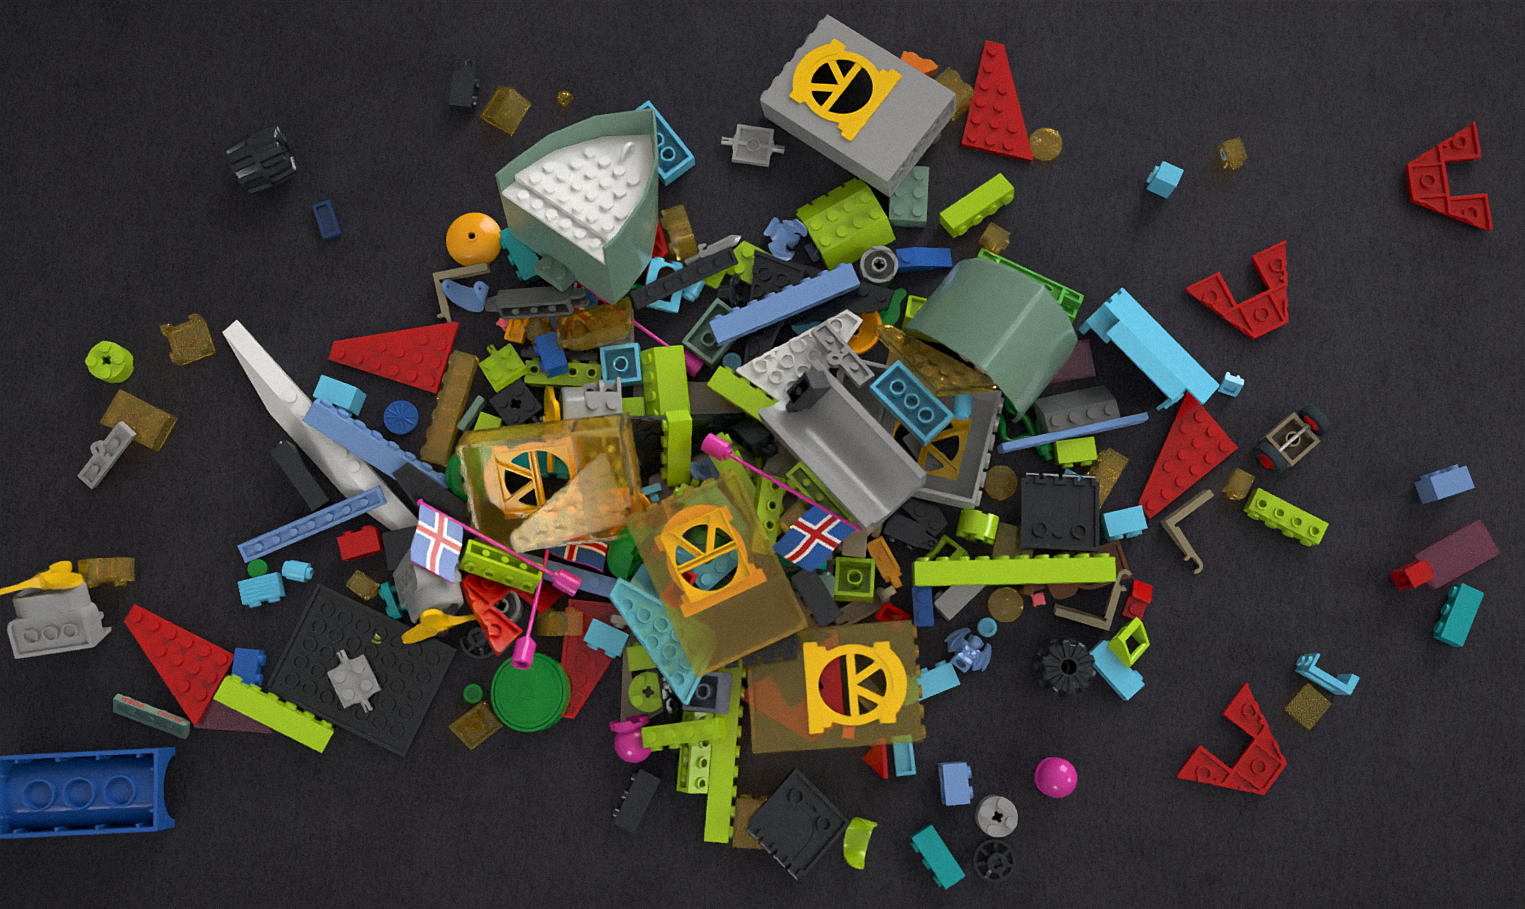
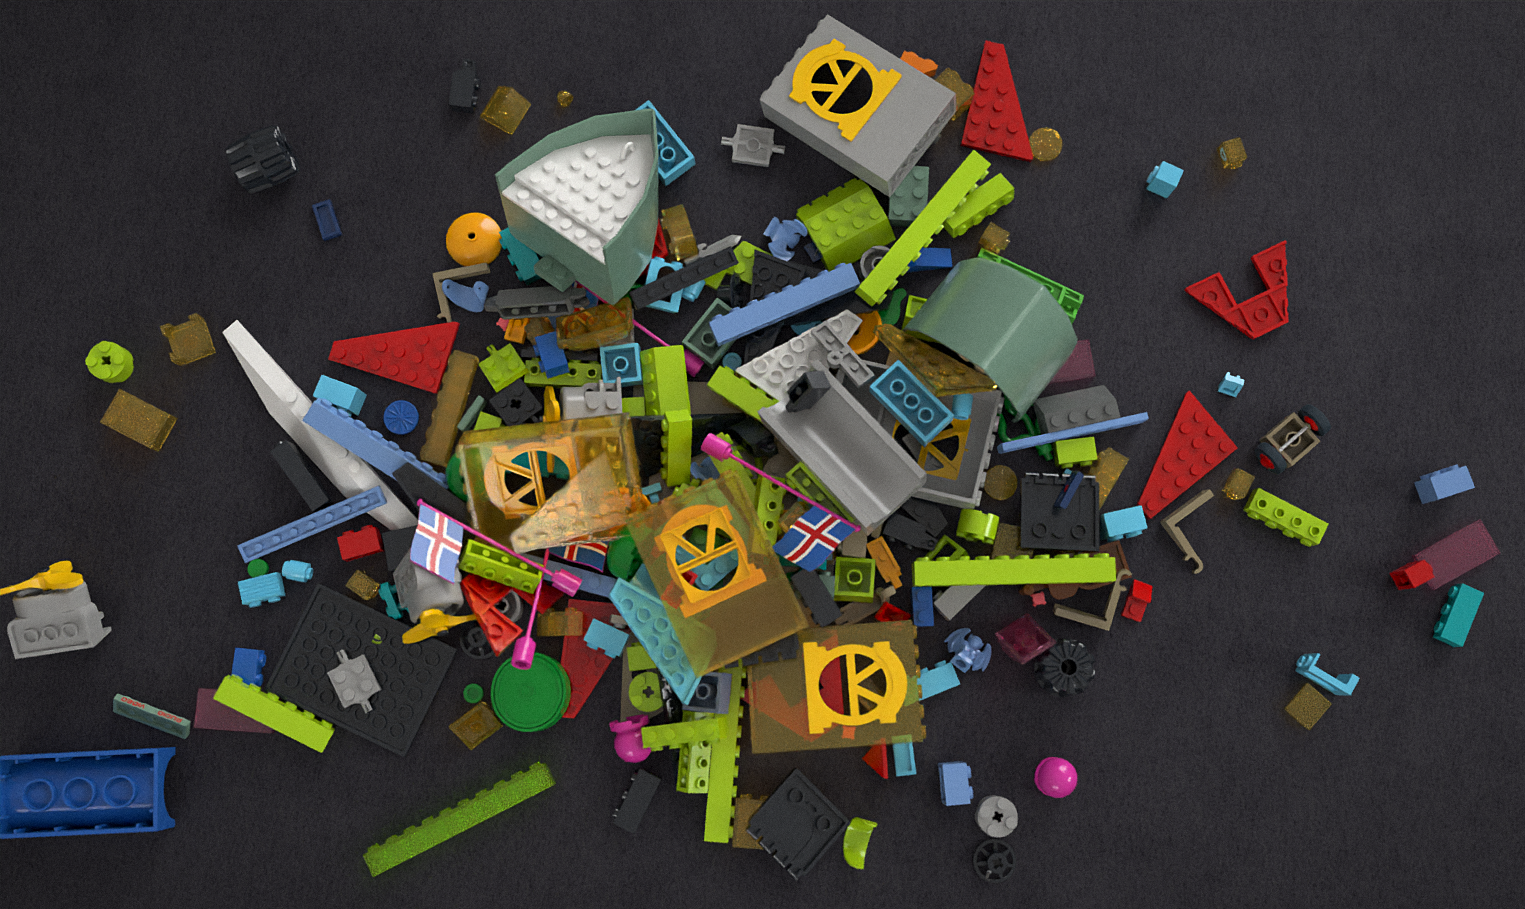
light grey hinge [78,421,137,489] -> none
clear yellow brick [78,557,135,587] -> none
red wing [124,604,234,725] -> none
teal brick [910,823,965,889] -> none
medium azure tile [977,618,997,637] -> none
clear yellow wheel [988,587,1023,623] -> none
medium azure panel [1078,288,1220,411] -> none
medium azure brick [1088,640,1145,700] -> none
lime tile [1107,617,1150,668] -> none
red wing [1175,683,1287,795] -> none
red wing [1405,122,1493,232] -> none
none -> clear neon green brick [363,761,556,877]
none -> lime brick [855,150,991,306]
none -> clear pink slope [995,613,1056,665]
none -> dark blue tile [1054,471,1084,509]

